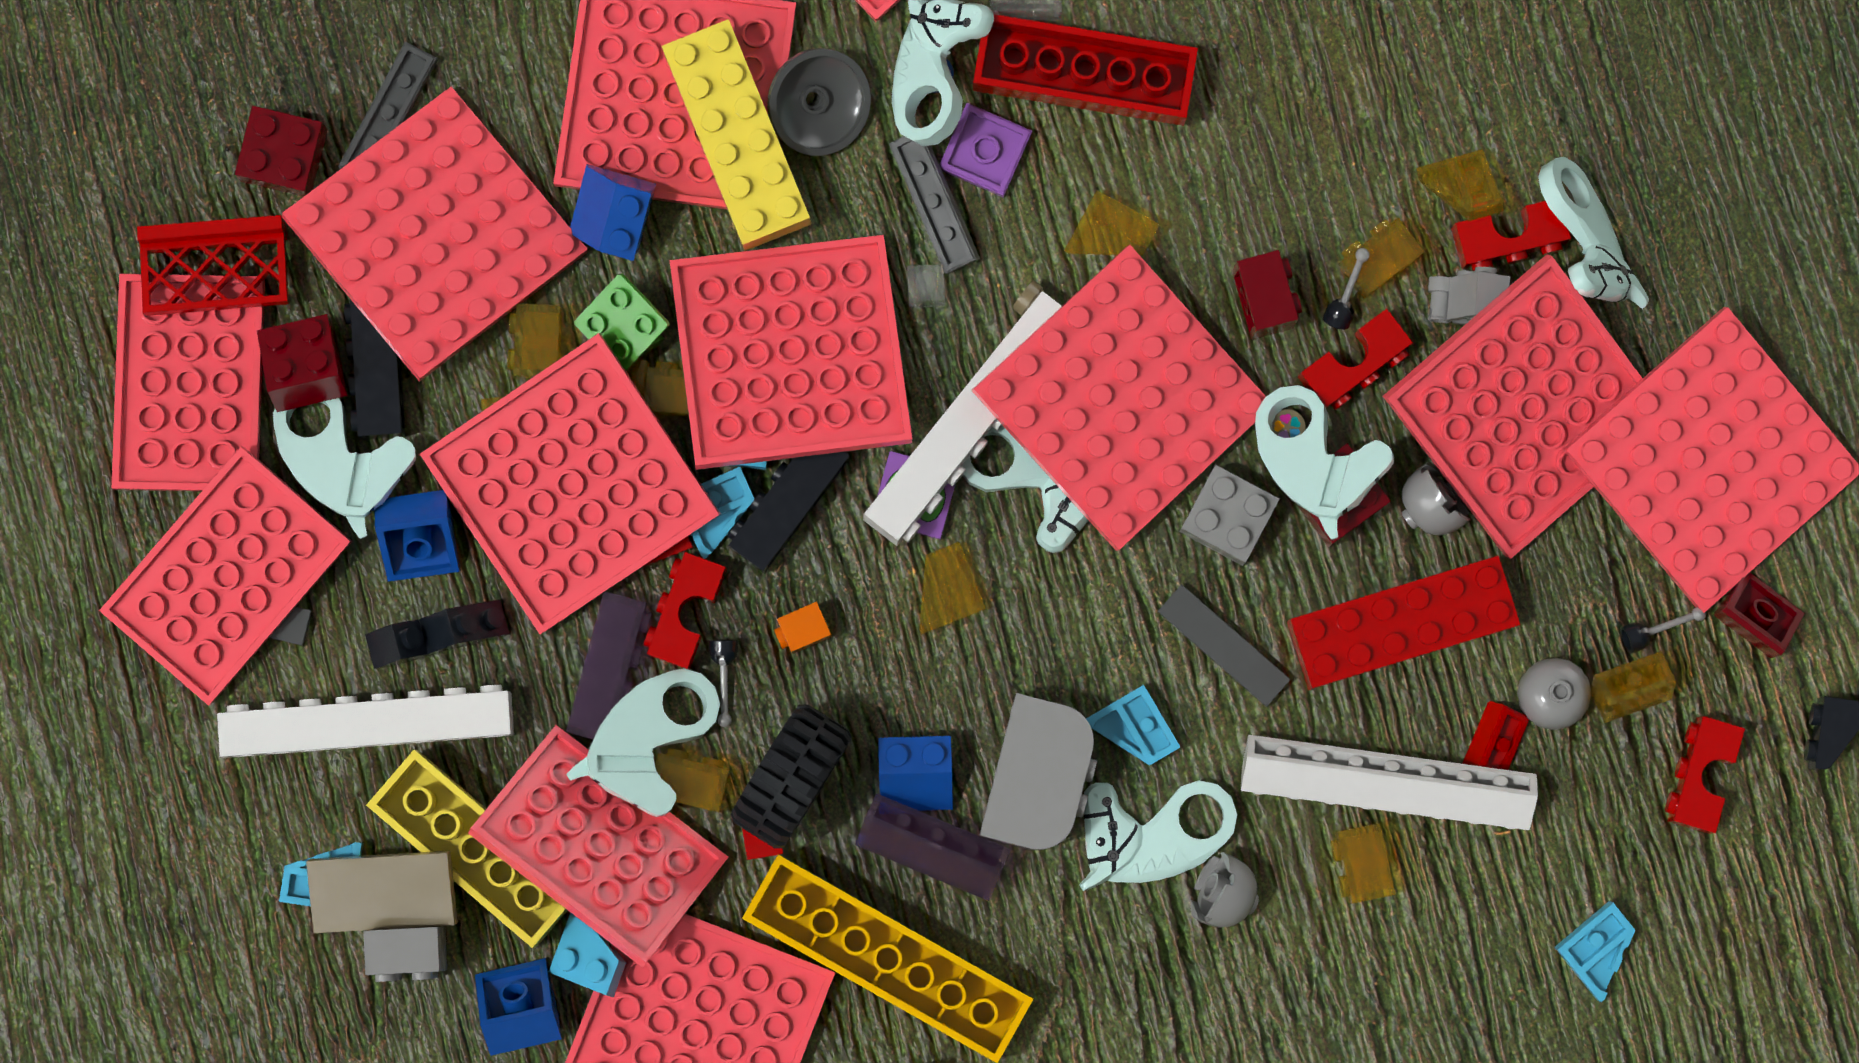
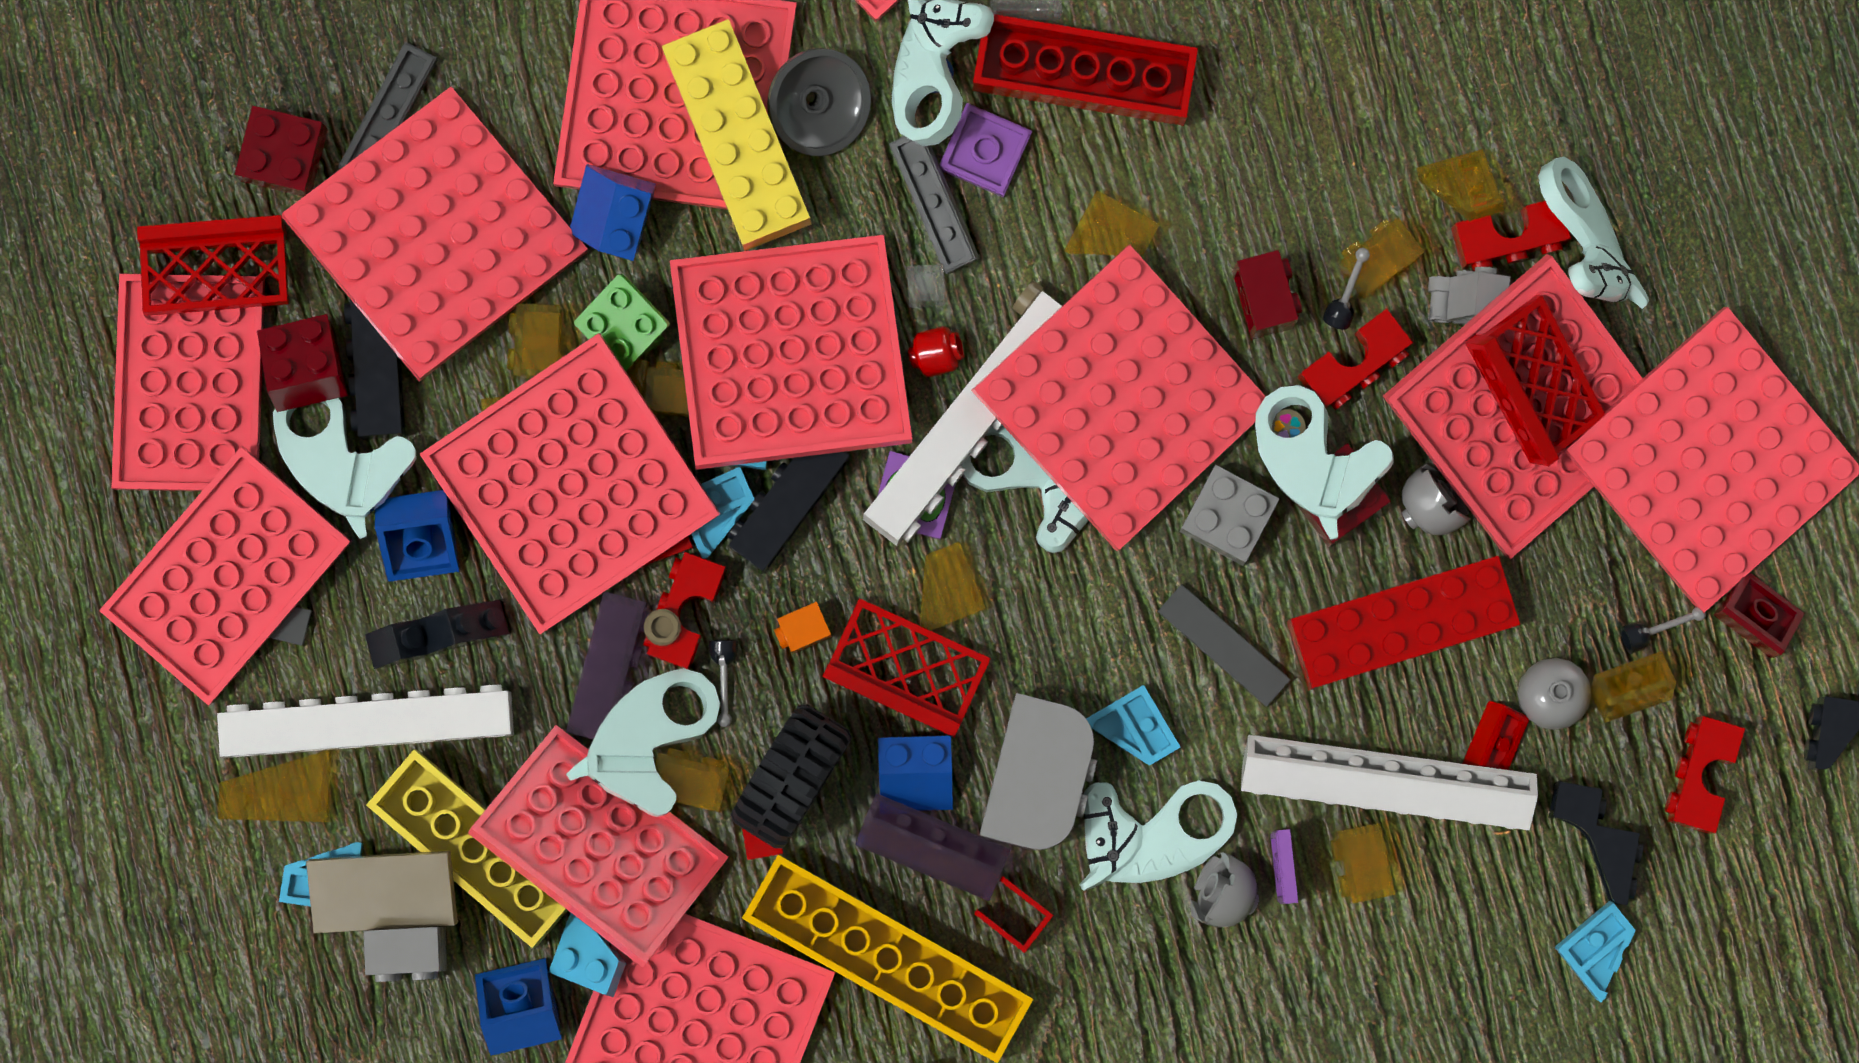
none -> clear yellow wing [218,749,332,822]
none -> dark tan tile [644,609,681,646]
none -> red fence [822,598,991,738]
none -> red head [908,326,964,377]
none -> red piece [973,876,1054,953]
none -> medium lavender tile [1270,829,1298,904]
none -> red fence [1465,295,1605,467]
none -> black arch [1548,781,1644,905]

